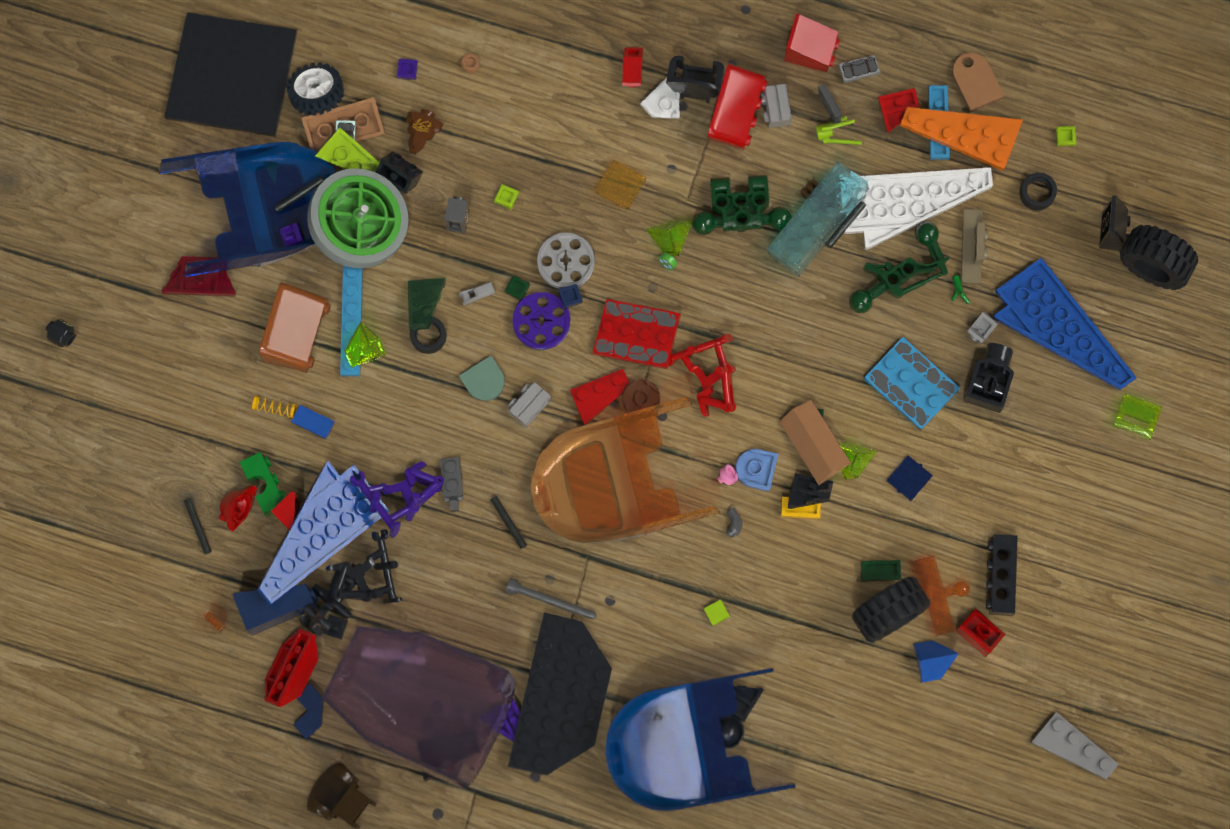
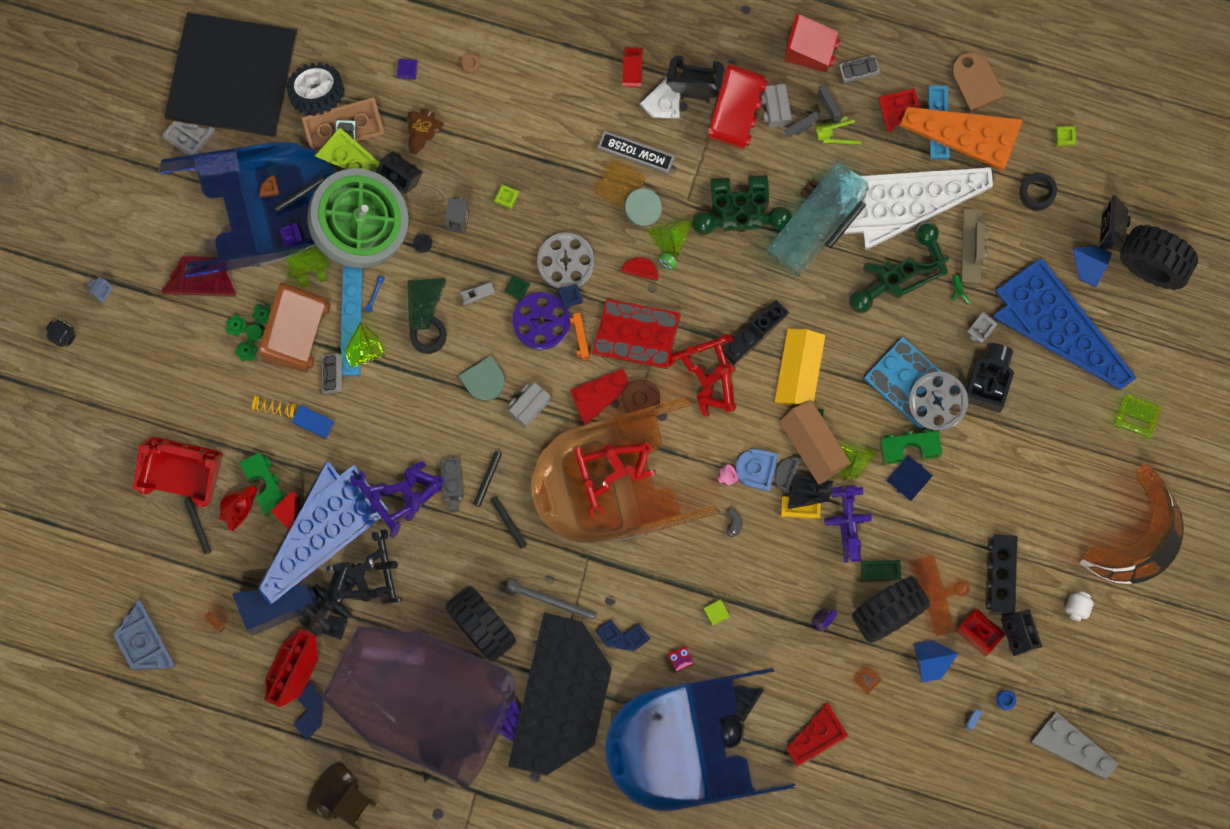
none -> sand blue tile [87,276,114,303]
none -> sand blue wing [113,600,176,670]
none -> red windscreen [132,437,223,507]
none -> light grey wing [162,121,215,158]
none -> green plant [226,305,271,361]
none -> dark orange tile [259,176,279,198]
none -> clear neon green plate [287,248,329,288]
none -> tile [322,353,342,395]
none -> blue hinge [365,276,385,313]
none -> black plate [413,234,432,253]
none -> black tyre [445,586,516,662]
none -> pearl dark grey bar [473,451,502,507]
none -> orange piece [570,313,589,361]
none -> red piece [572,442,655,518]
none -> dark blue tile [595,620,651,651]
none -> tile [598,131,675,175]
none -> red tile [621,257,658,281]
none -> sand green tile [624,188,662,227]
none -> tile [668,646,694,673]
none -> black slope [723,300,789,365]
none -> yellow slope [774,328,825,407]
none -> dark grey tile [775,457,801,495]
none -> dark grey tile [784,112,820,137]
none -> red wing [787,702,848,767]
none -> dark purple slope [811,608,838,632]
none -> dark purple piece [824,485,872,563]
none -> clear orange tile [854,666,882,694]
none -> green arch [879,429,943,465]
none -> light grey wedge [909,372,968,430]
none -> medium blue tile [964,709,982,732]
none -> blue plate [996,690,1016,710]
none -> black brick [1001,609,1043,656]
none -> white head [1065,591,1094,622]
none -> blue slope [1073,246,1112,287]
none -> clear orange windscreen [1078,462,1184,584]

